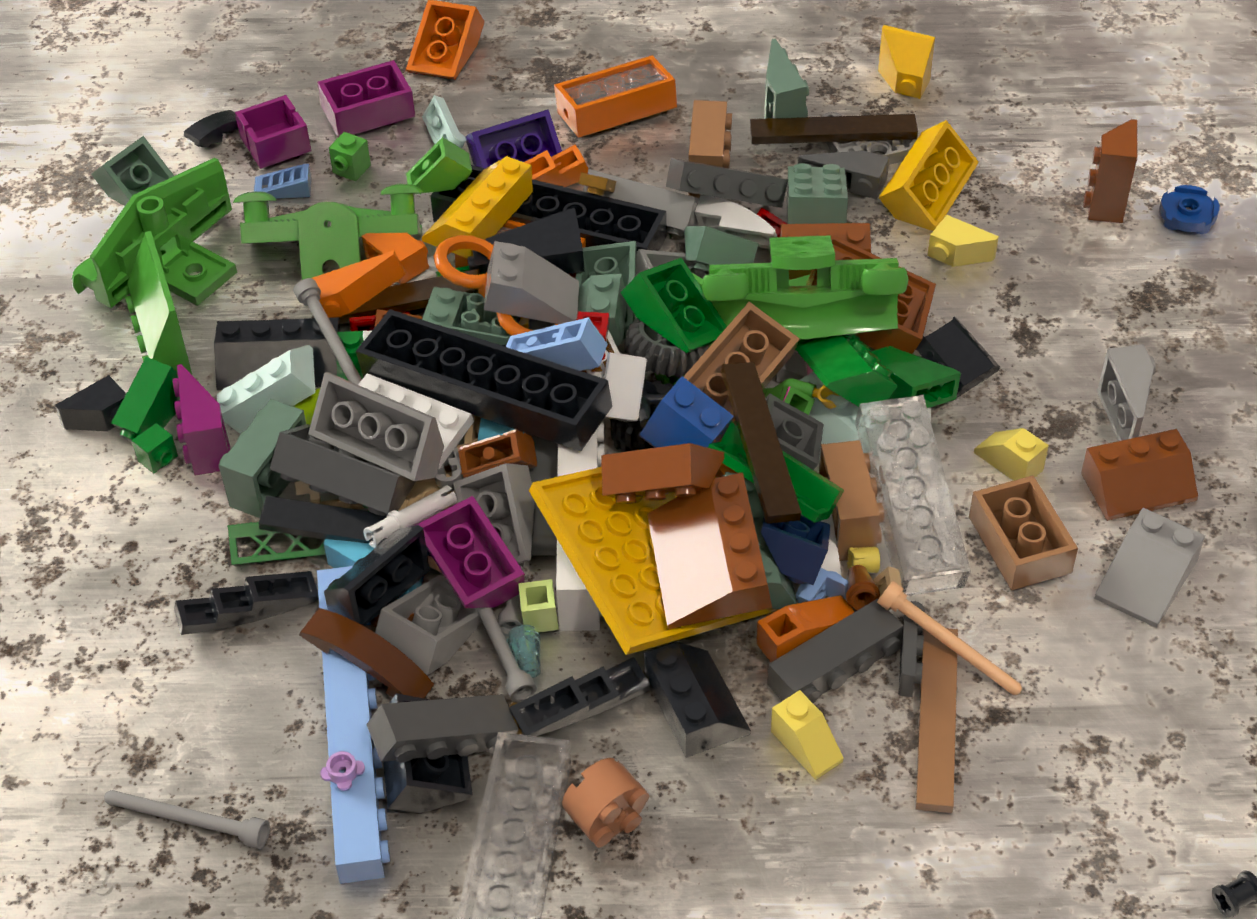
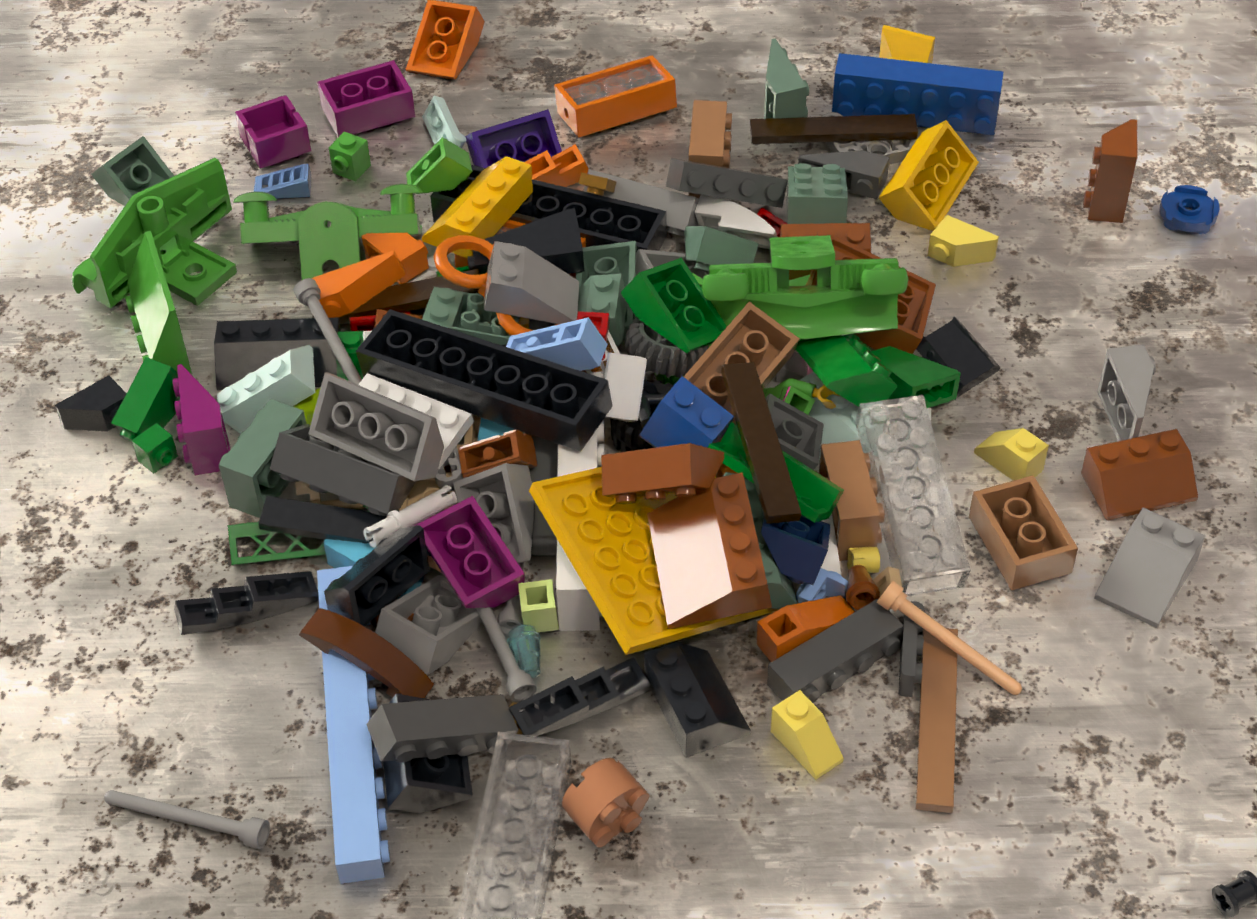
black slope [183,110,239,147] -> none
lavender plate [321,751,365,791] -> none
none -> blue brick [832,53,1004,135]

